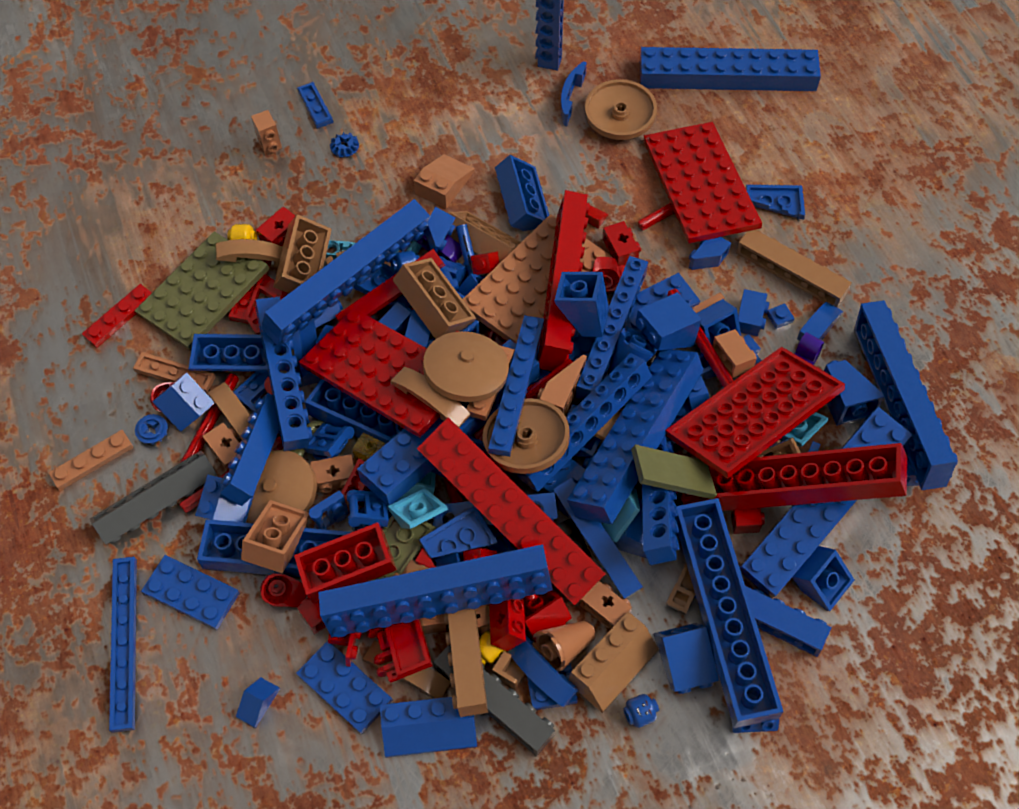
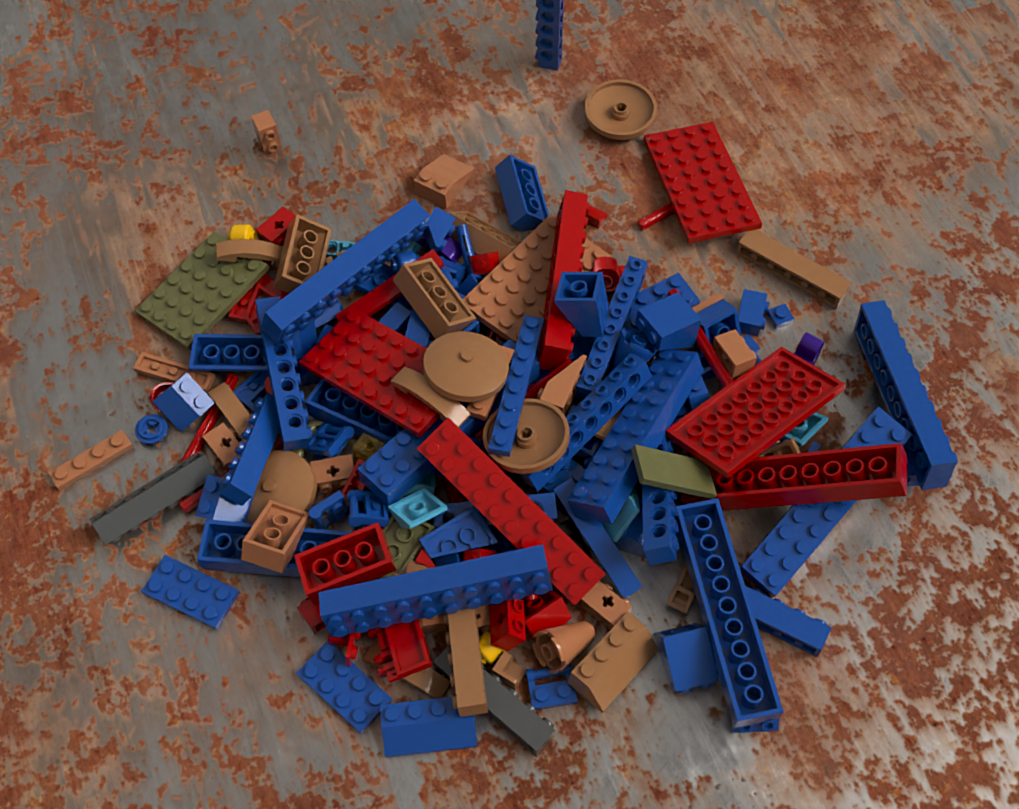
red plate [82,283,152,348] -> none
blue plate [109,557,137,733] -> none
blue slope [236,677,280,728] -> none
red cap [260,573,306,607] -> none
blue tile [297,82,333,129] -> none
blue gear [330,132,359,157] -> none
blue slope [508,635,578,707] -> none
blue slope [561,61,587,126] -> none
red brick [602,221,641,266] -> none
blue head [623,694,659,728] -> none
blue brick [640,47,821,91] -> none
blue slope [689,237,731,270] -> none
red brick [731,508,765,534] -> none
blue wing [746,185,805,220] -> none
blue slope [792,546,855,611] -> none
blue slope [797,301,843,341] -> none
blue slope [824,360,884,426] -> none

